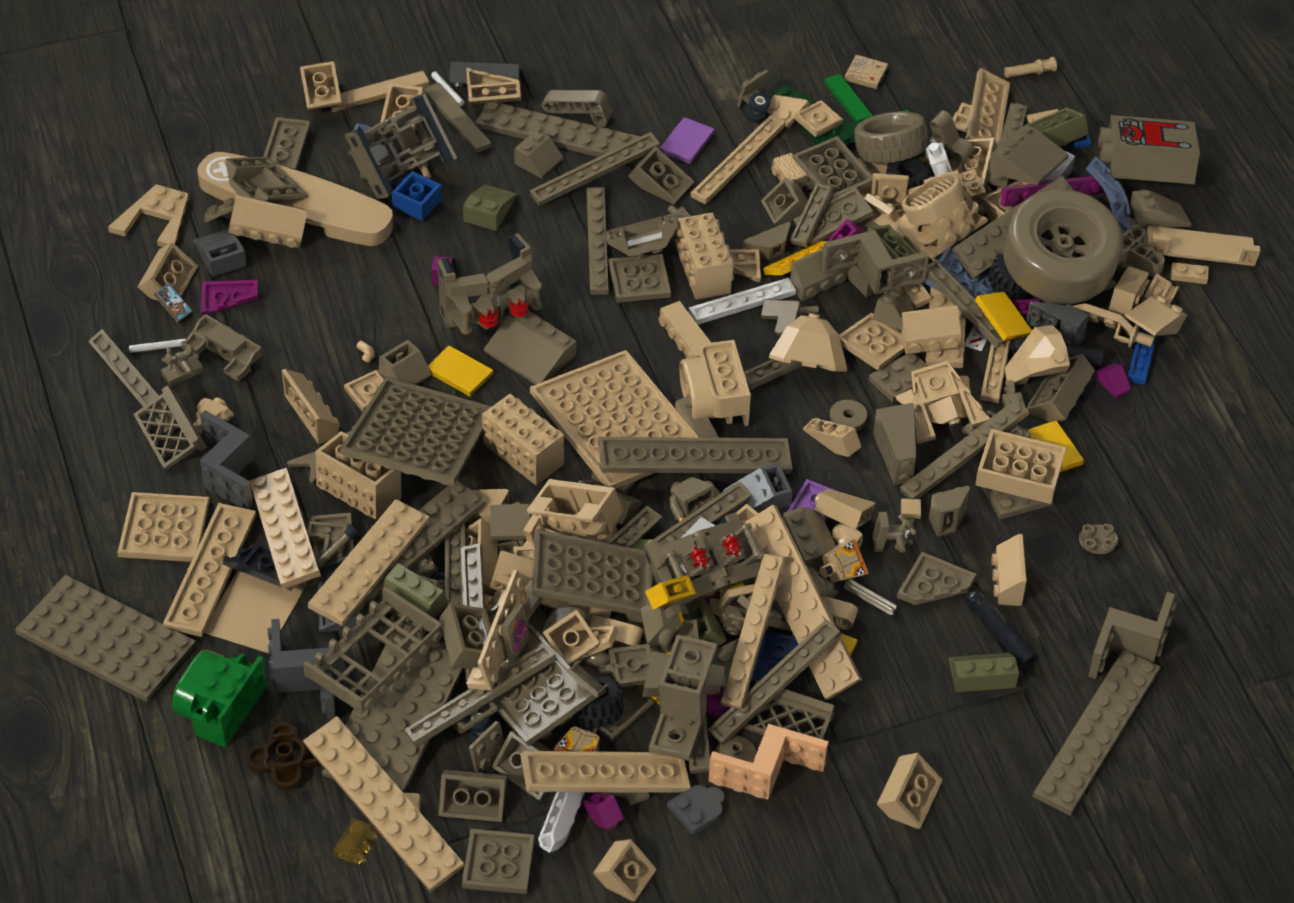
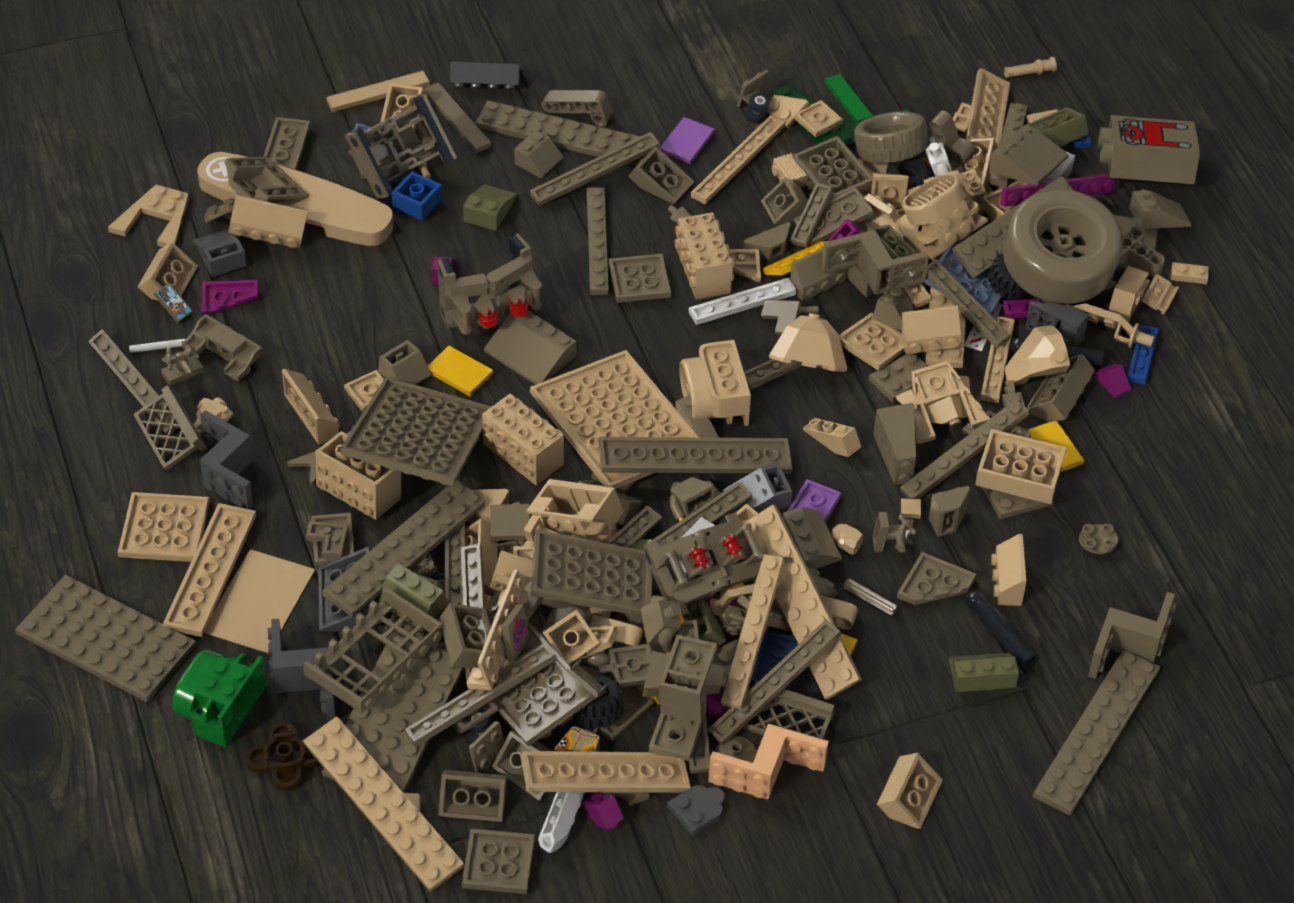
black wing [223,542,293,591] -> none
tan plate [250,468,321,589] -> none
tan slope [300,61,342,110] -> none
dark tan piece [302,524,360,589] -> none
tan plate [308,499,429,626] -> none
clear yellow plate [333,818,380,864] -> none
tan arm [356,340,375,363] -> none
white bar [431,72,464,106] -> none
tan wedge [466,68,522,105] -> none
tan slope [593,839,656,901] -> none
dark tan slope [606,213,678,258] -> none
yellow slope [645,575,696,610] -> none
tan brick [659,301,711,358] -> none
tan slope [815,489,876,529] -> none
tan torso [819,538,868,582] -> none
dark tan tile [829,400,867,431] -> none
tan tile [845,55,888,89] -> none
yellow tile [975,292,1032,341] -> none
sand blue tile [1085,157,1131,235] -> none
tan slope [1125,295,1187,336] -> none
tan bracket [1147,226,1260,266] -> none

